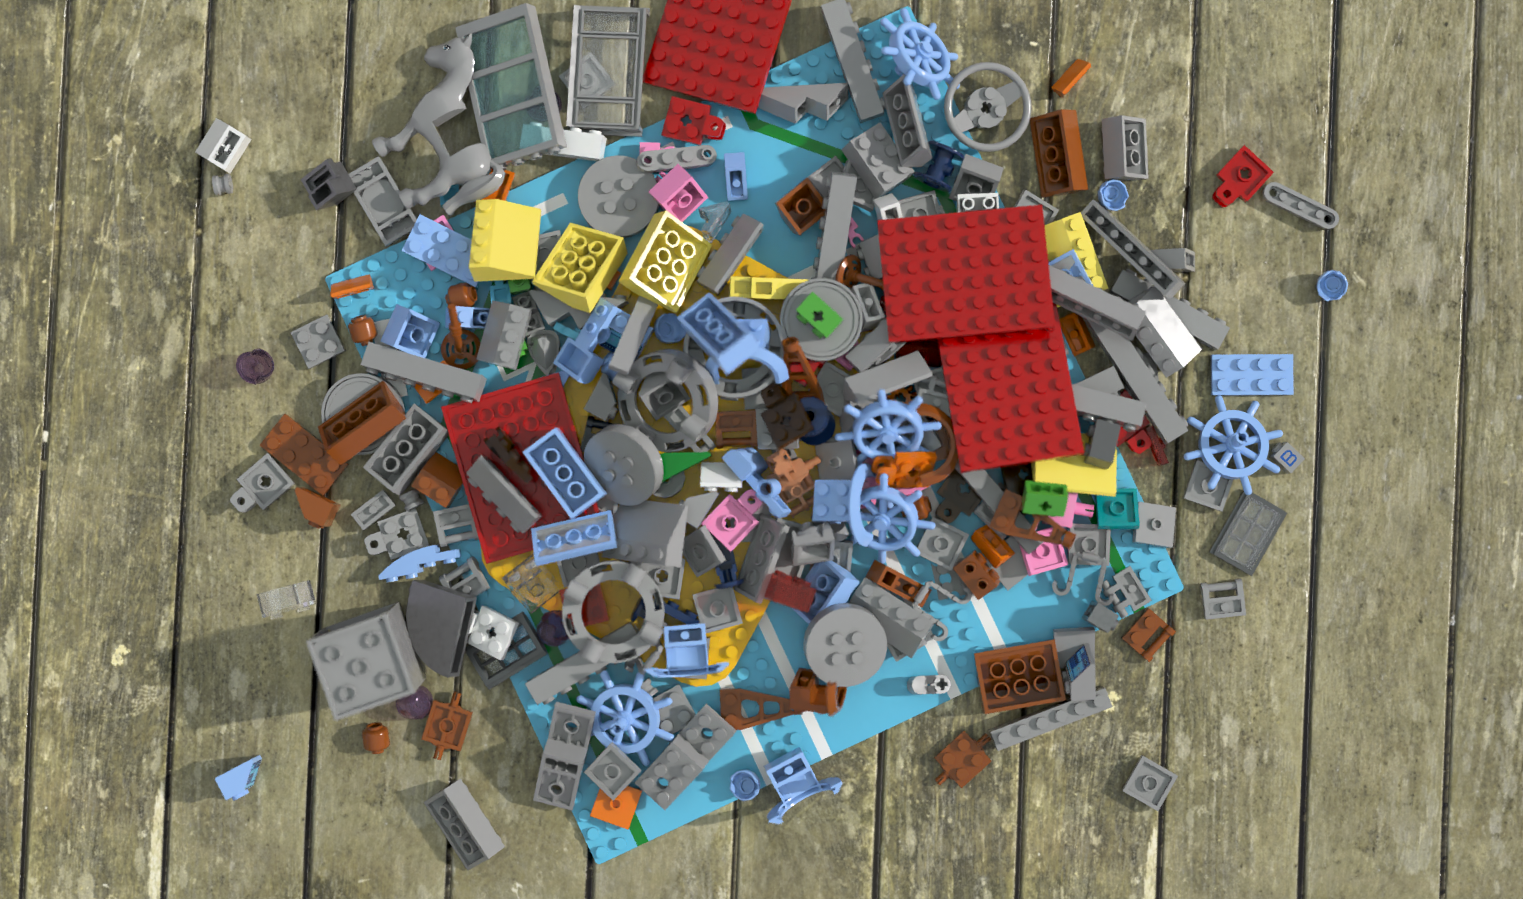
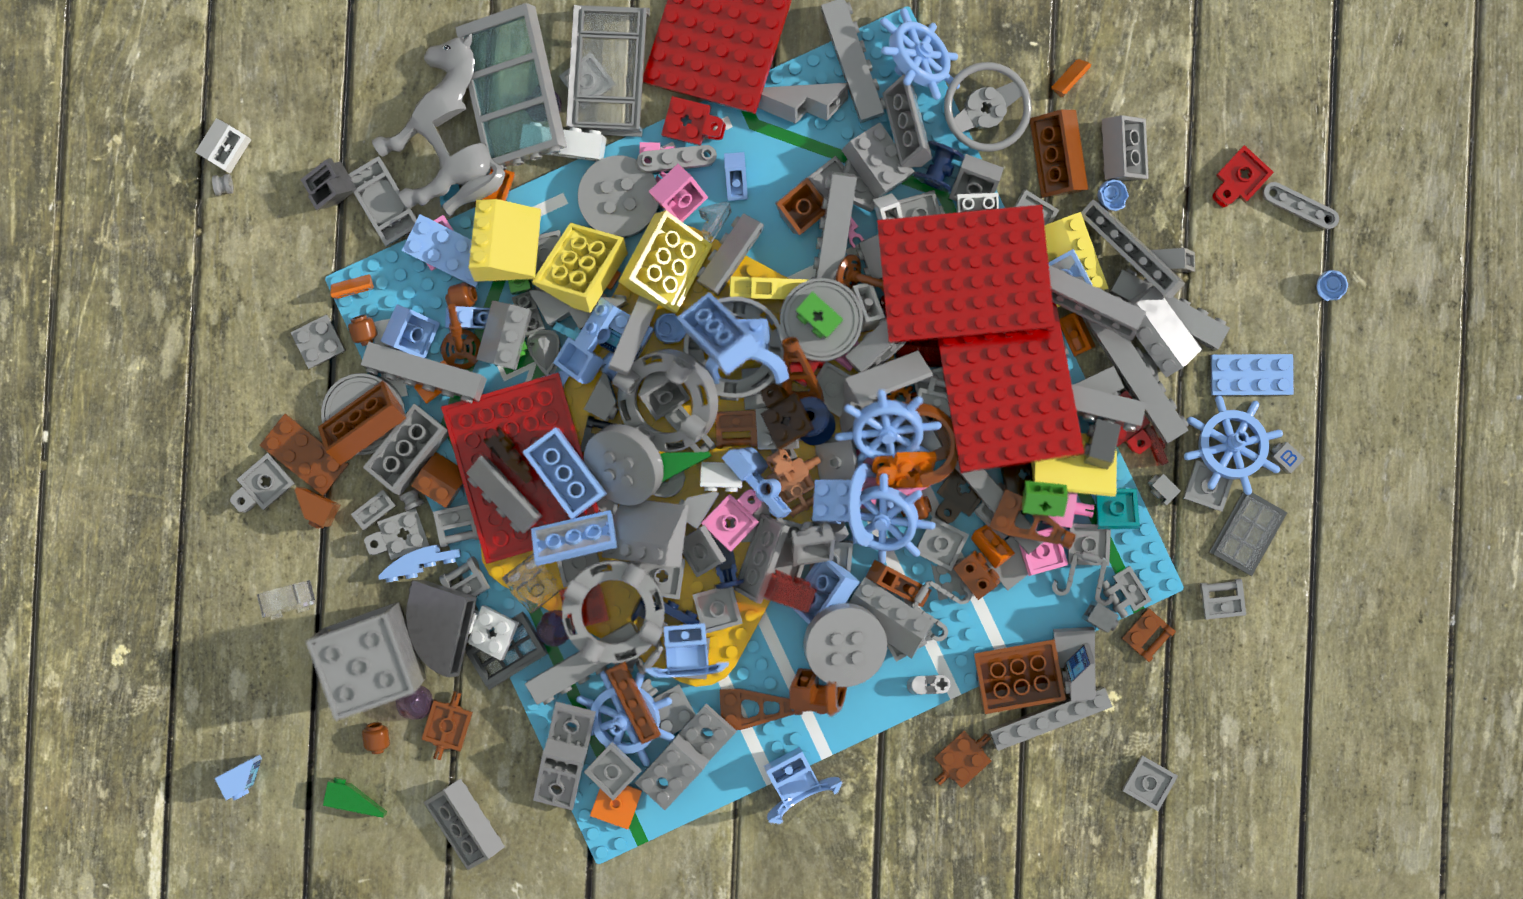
helmet [236,349,274,385] -> none
medium azure plate [489,280,512,304] -> none
light blue hair [729,769,760,801] -> none
light grey plate [1132,502,1176,548] -> none
none -> green slope [323,777,387,818]
none -> dark orange tile [605,662,661,744]
none -> light grey brick [1147,474,1181,505]

